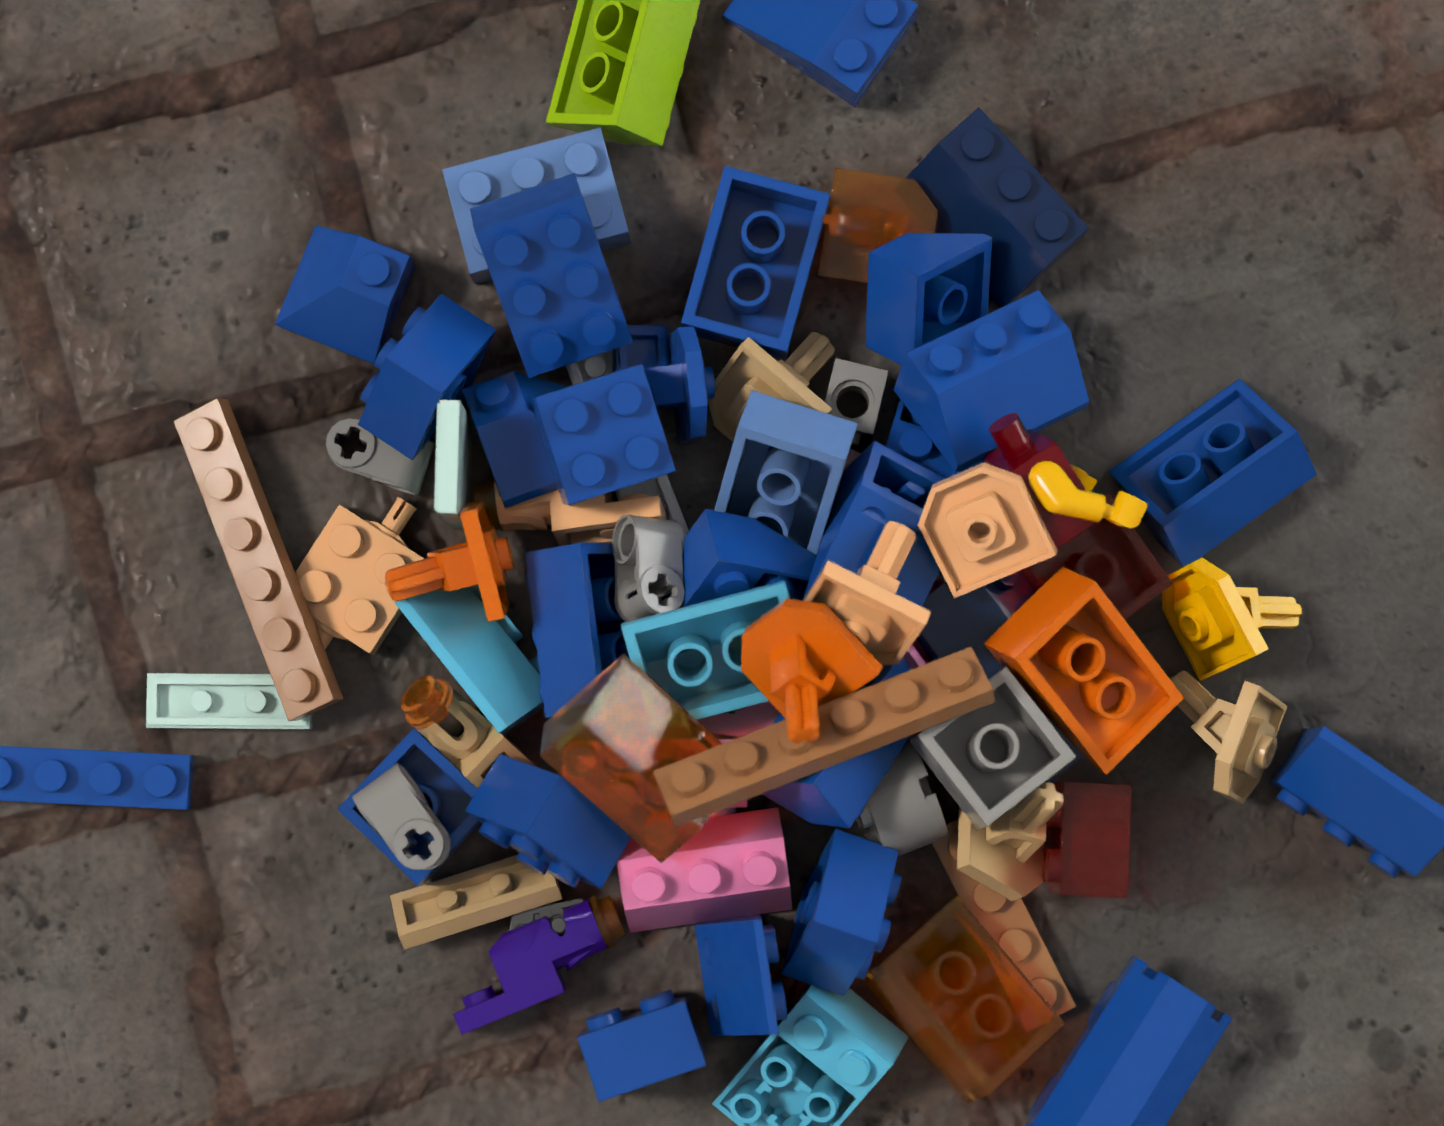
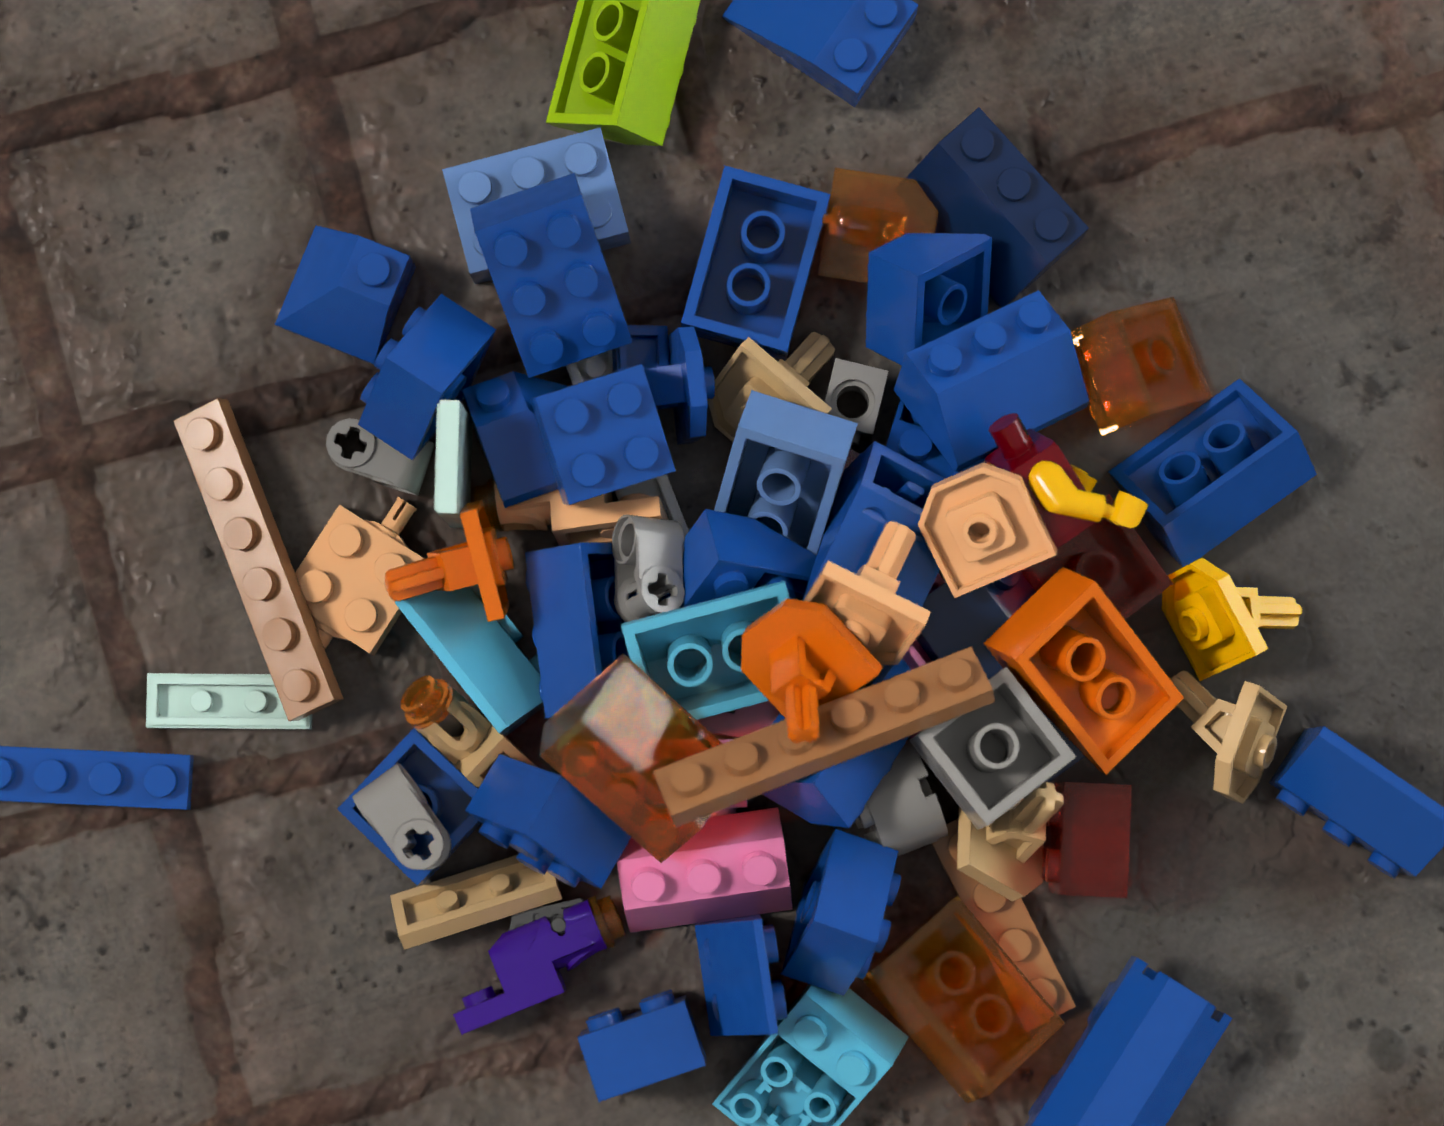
none -> clear orange slope [1071,297,1212,436]

